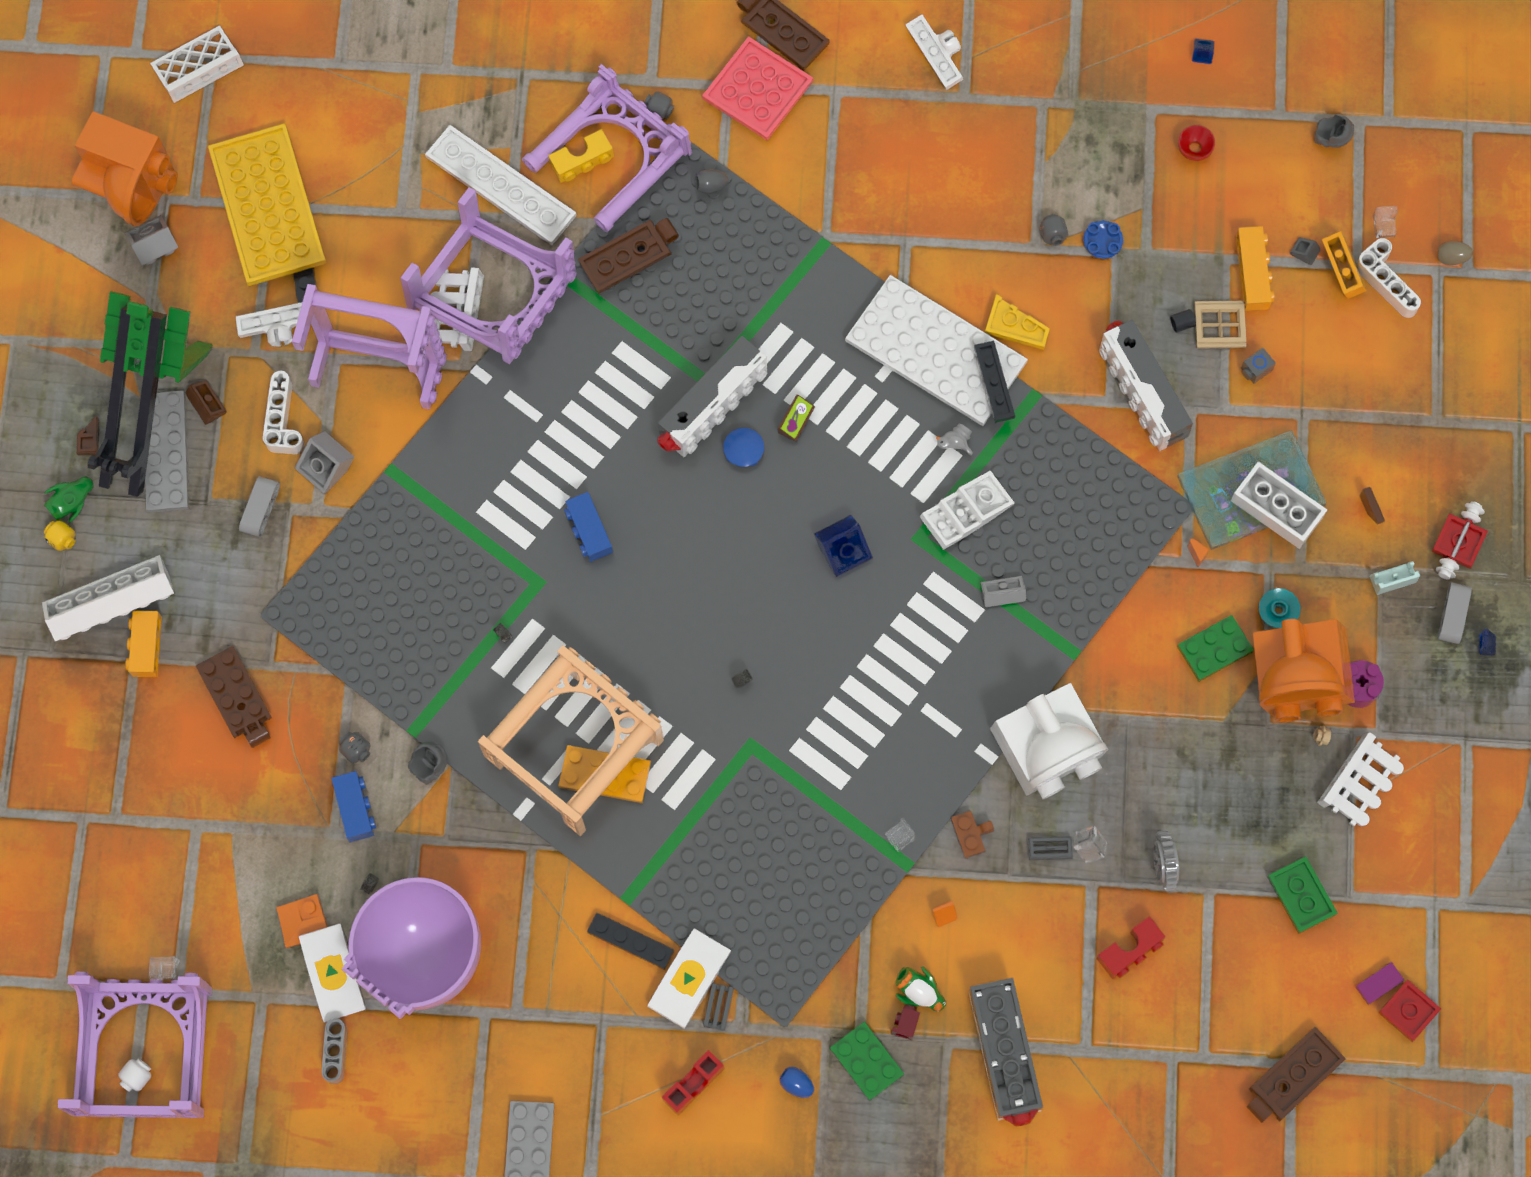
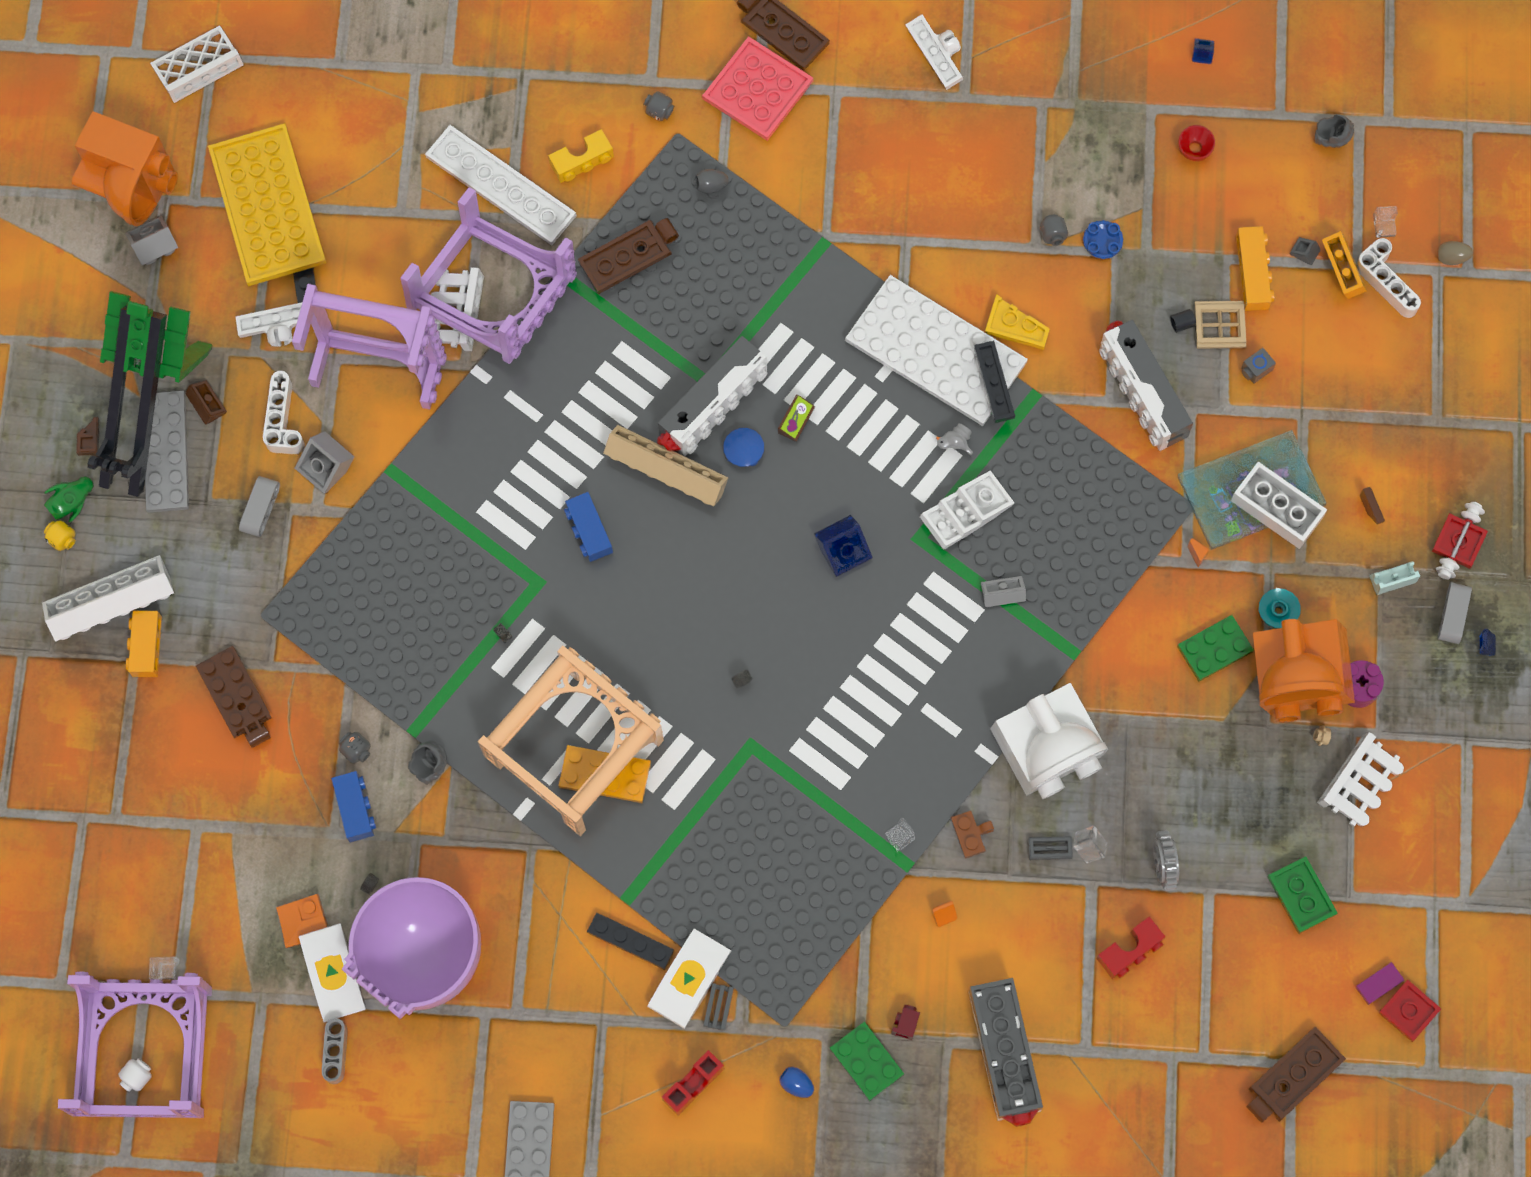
lavender arch [522,64,692,232] -> none
animal [895,966,946,1012] -> none
none -> tan brick [603,425,728,506]

